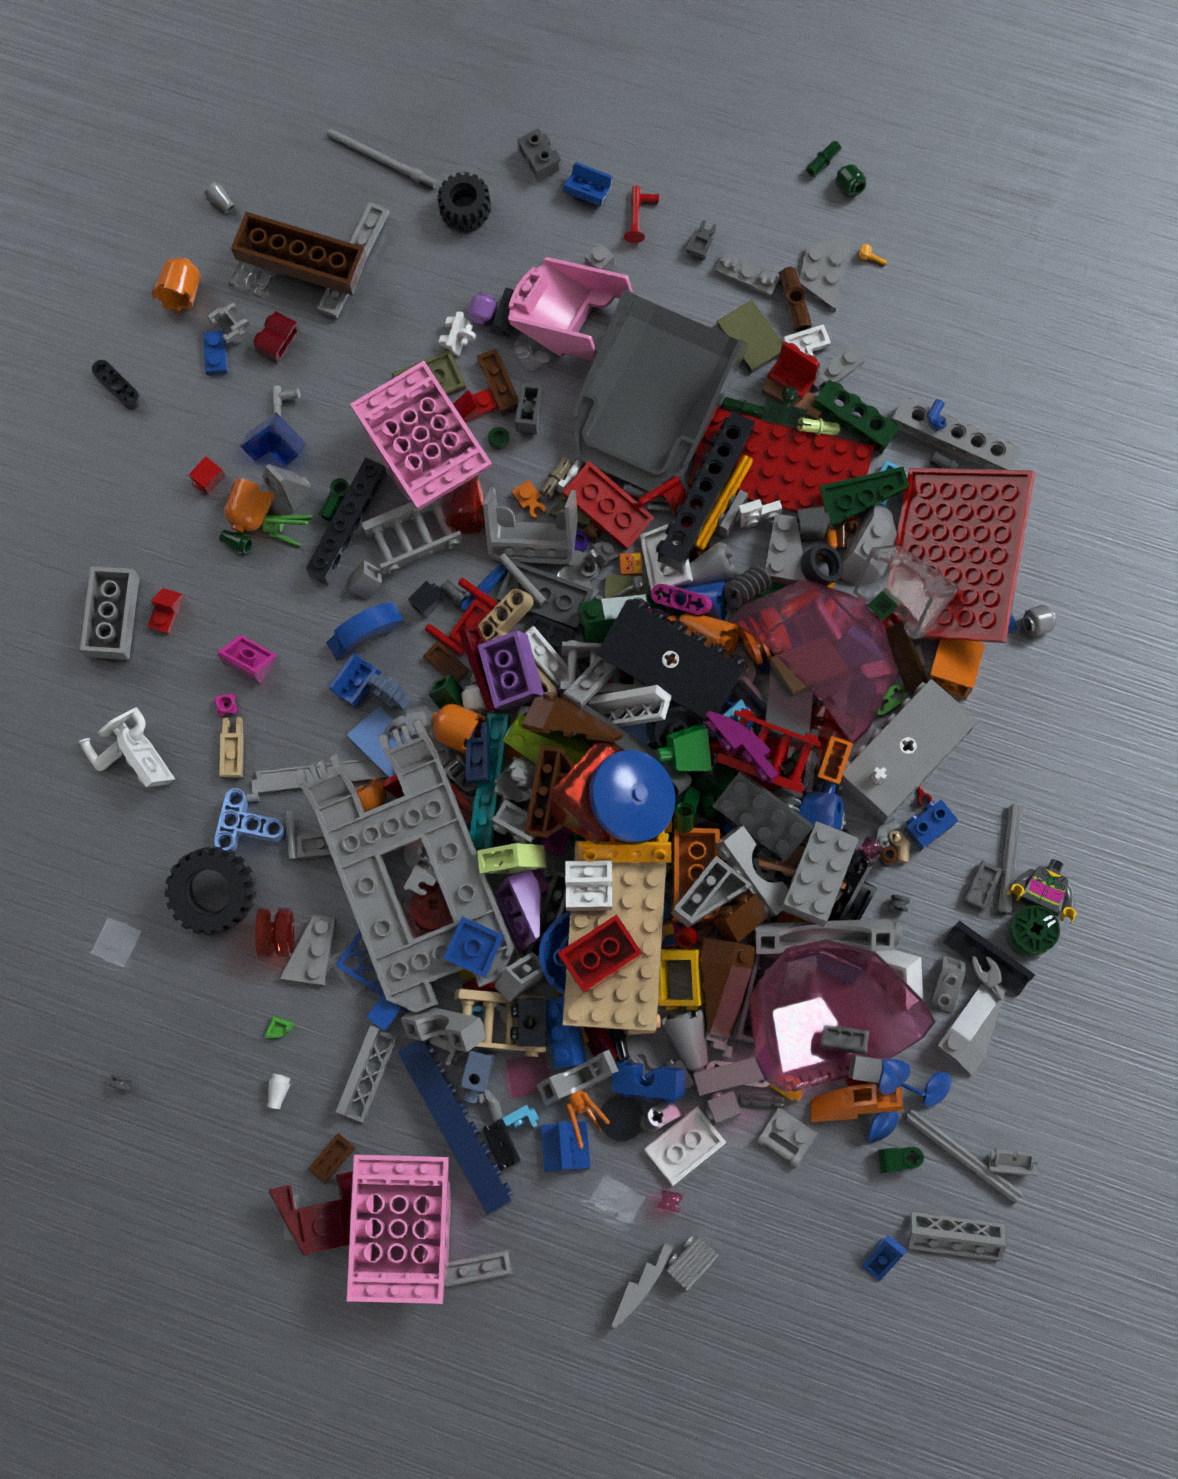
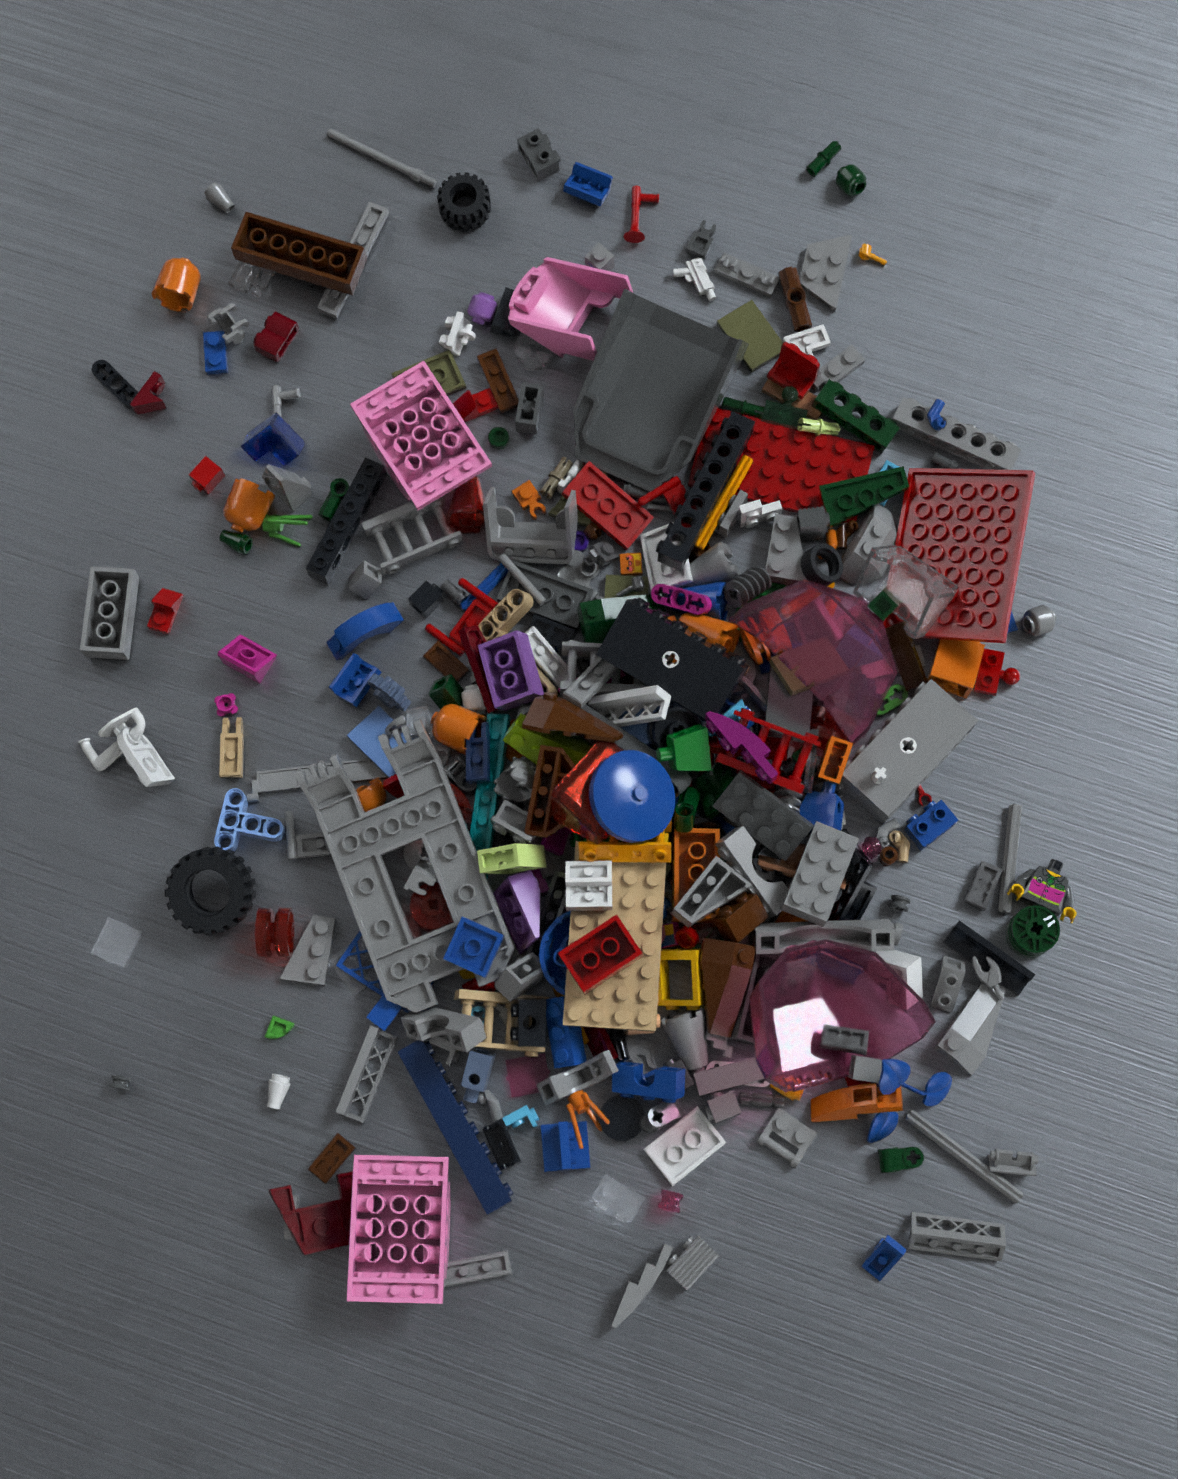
none -> dark red slope [130,371,167,414]
none -> white piece [673,257,716,302]
none -> red plate [974,648,1020,696]

